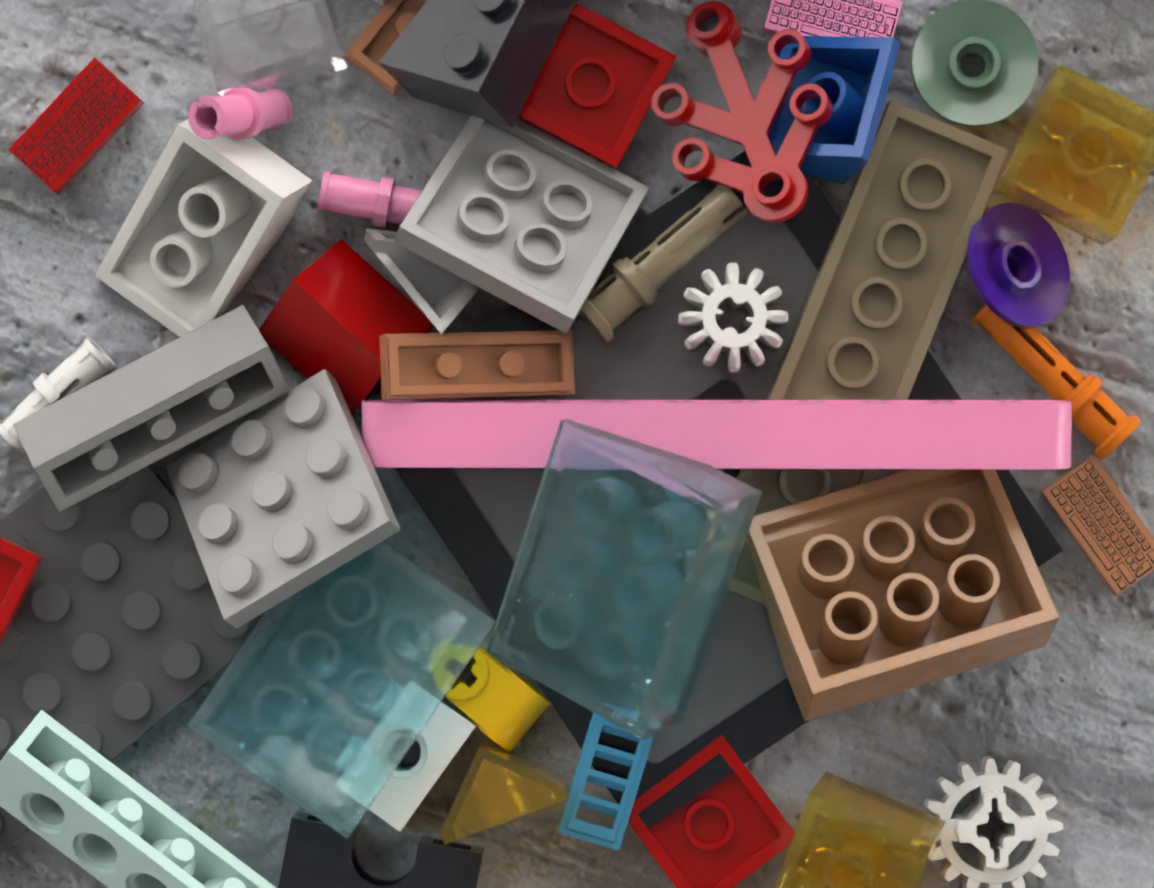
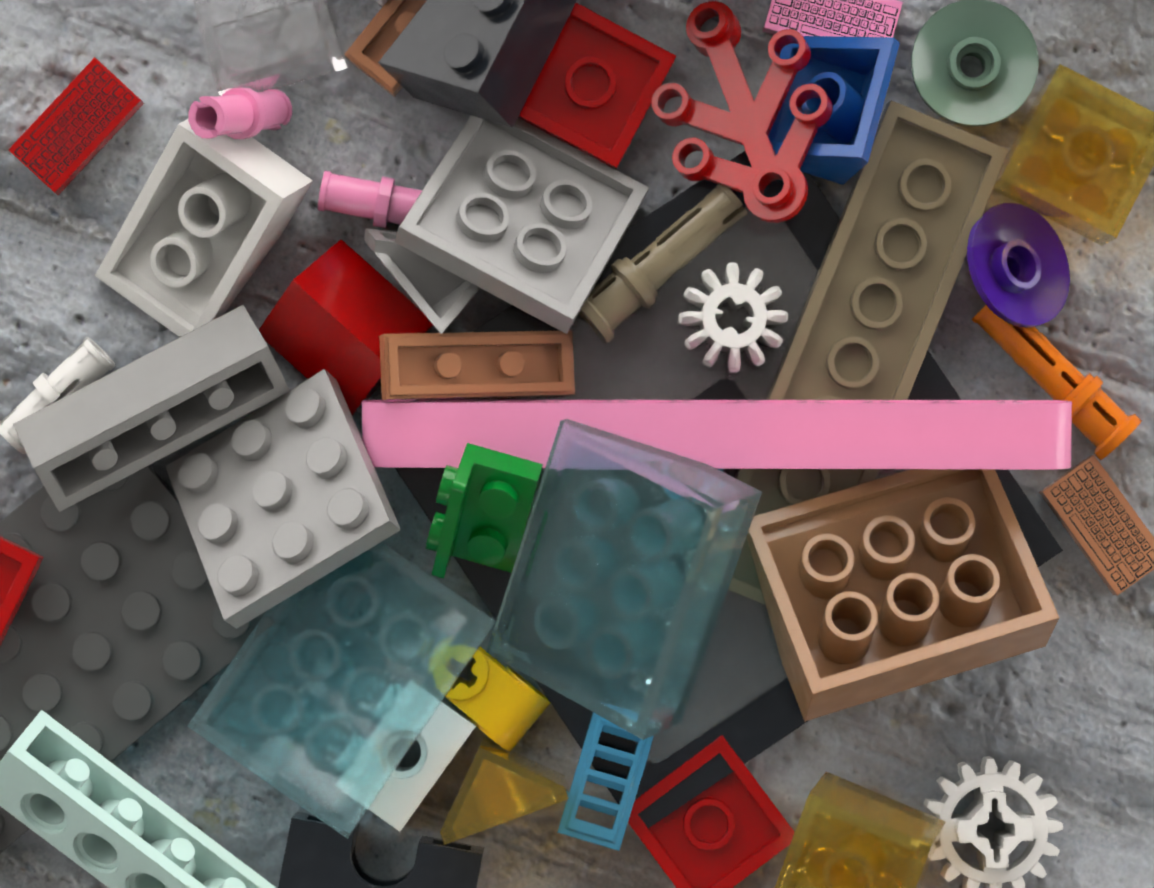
none -> green bracket [425,443,543,579]

